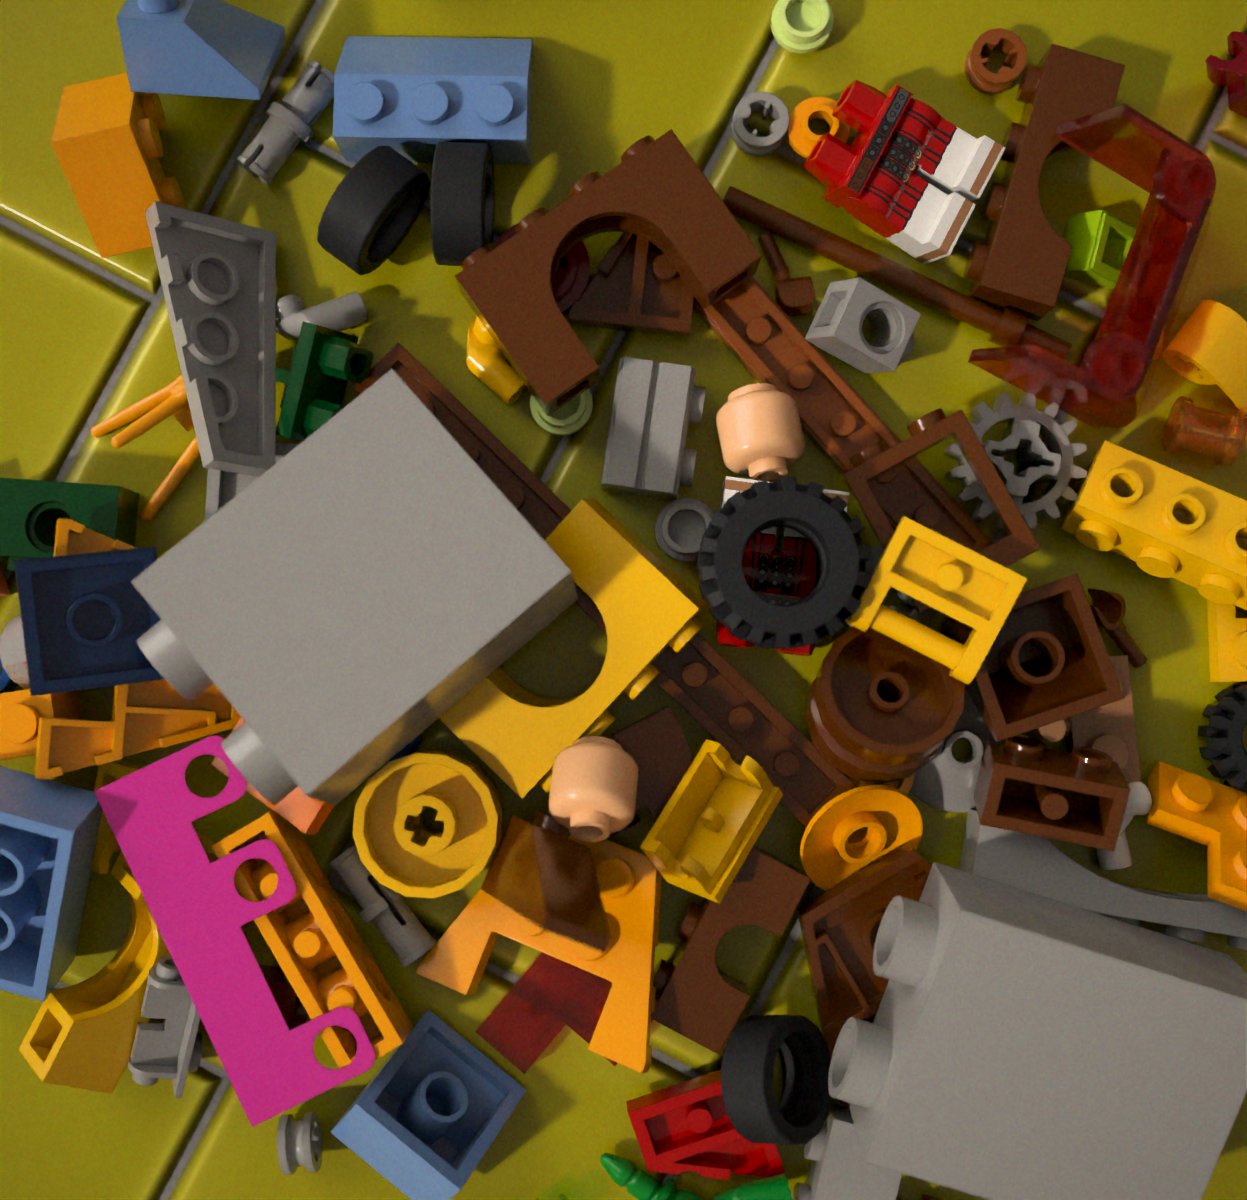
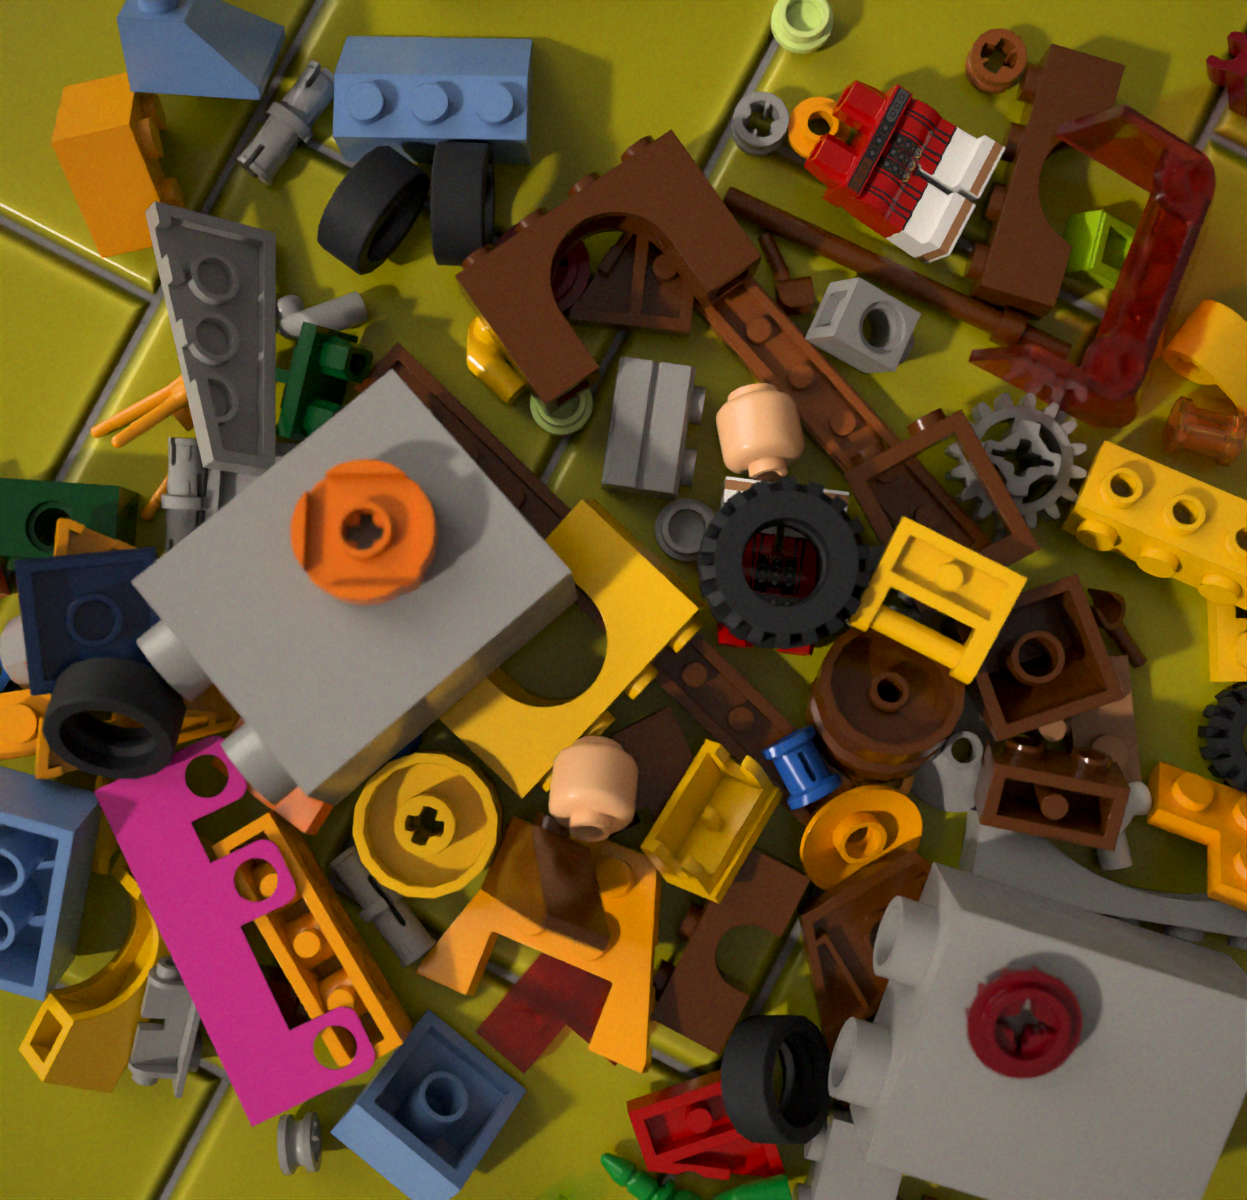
none -> black tyre [42,658,187,779]
none -> light grey pin [161,437,209,554]
none -> orange plate [290,459,438,605]
none -> blue bush [760,724,843,810]
none -> dark red gear [965,965,1083,1079]

